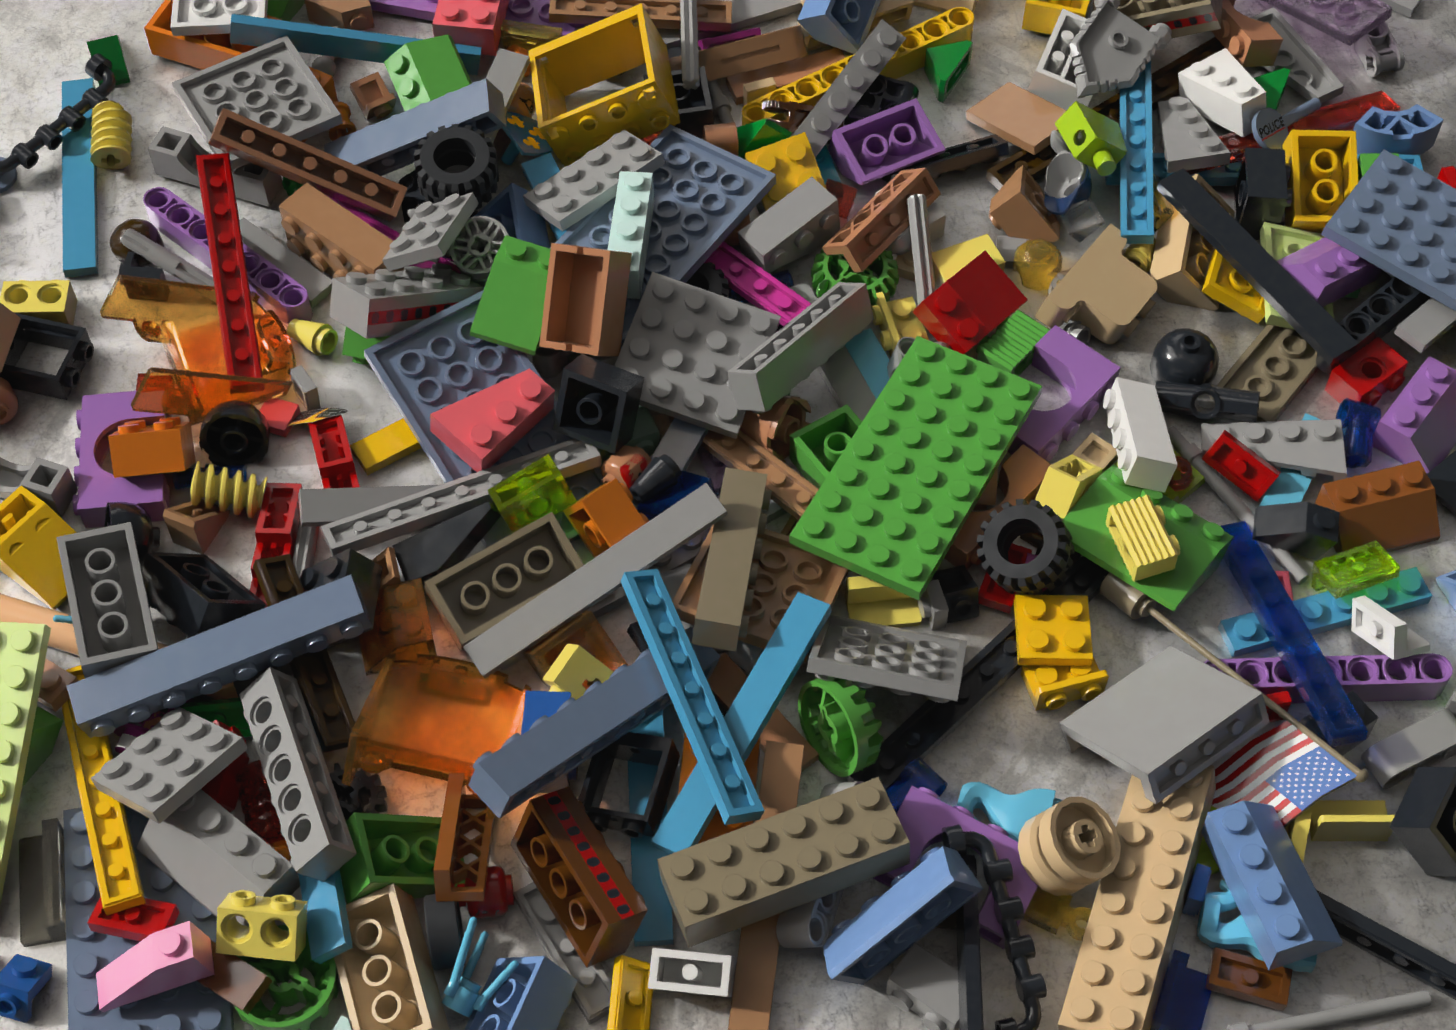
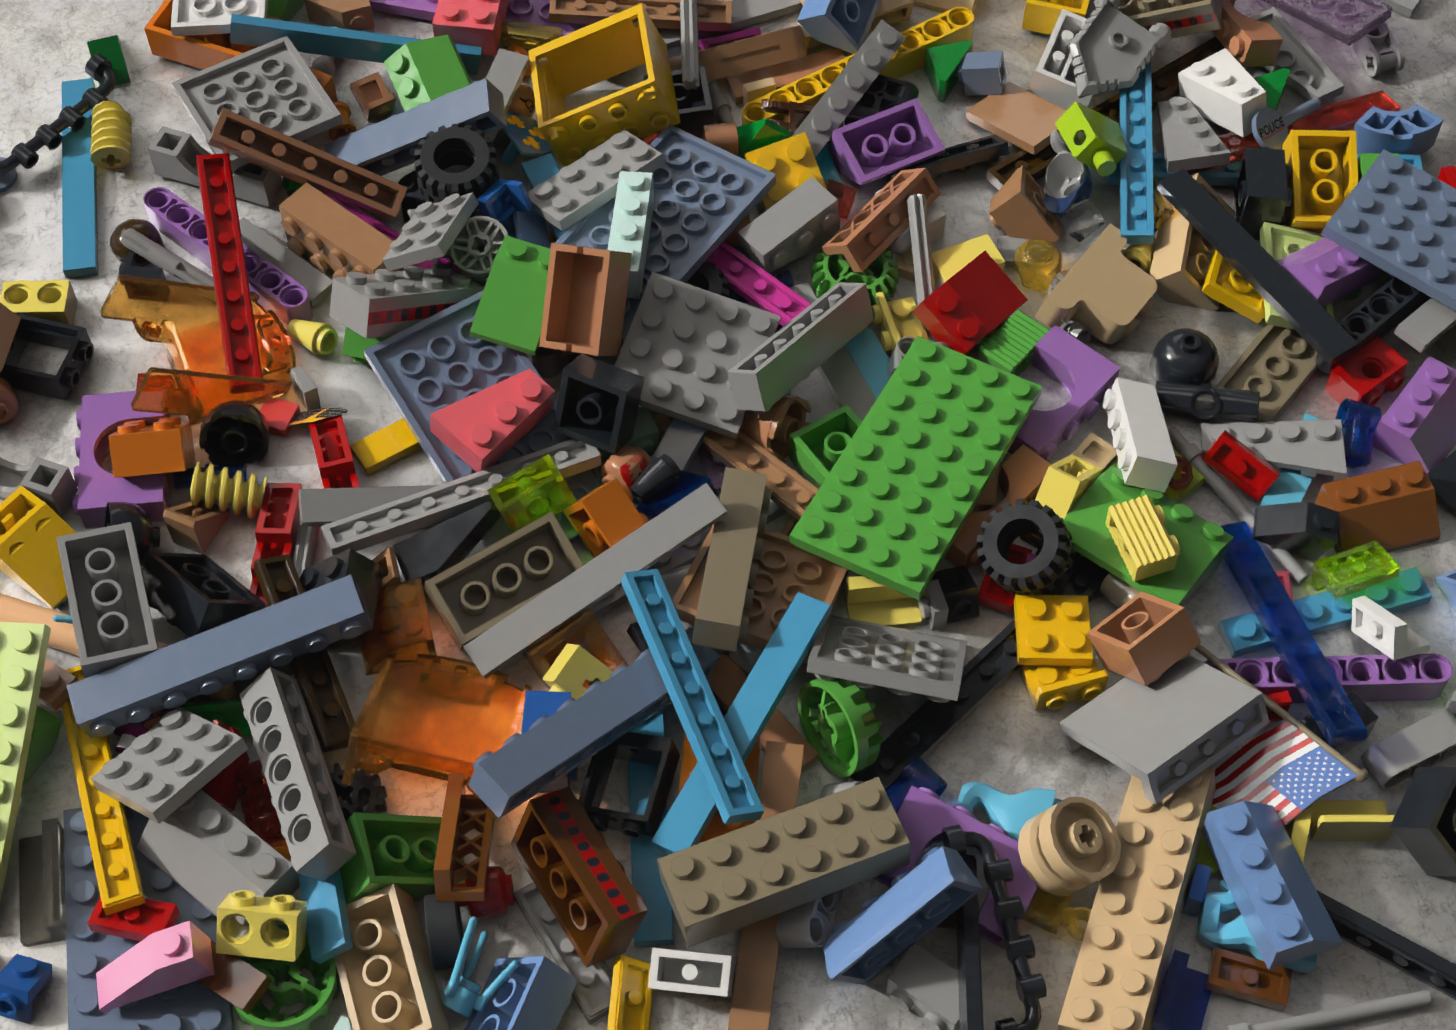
none -> blue bracket [477,178,533,224]
none -> sand blue brick [958,51,1007,96]
none -> nougat brick [1087,591,1201,686]

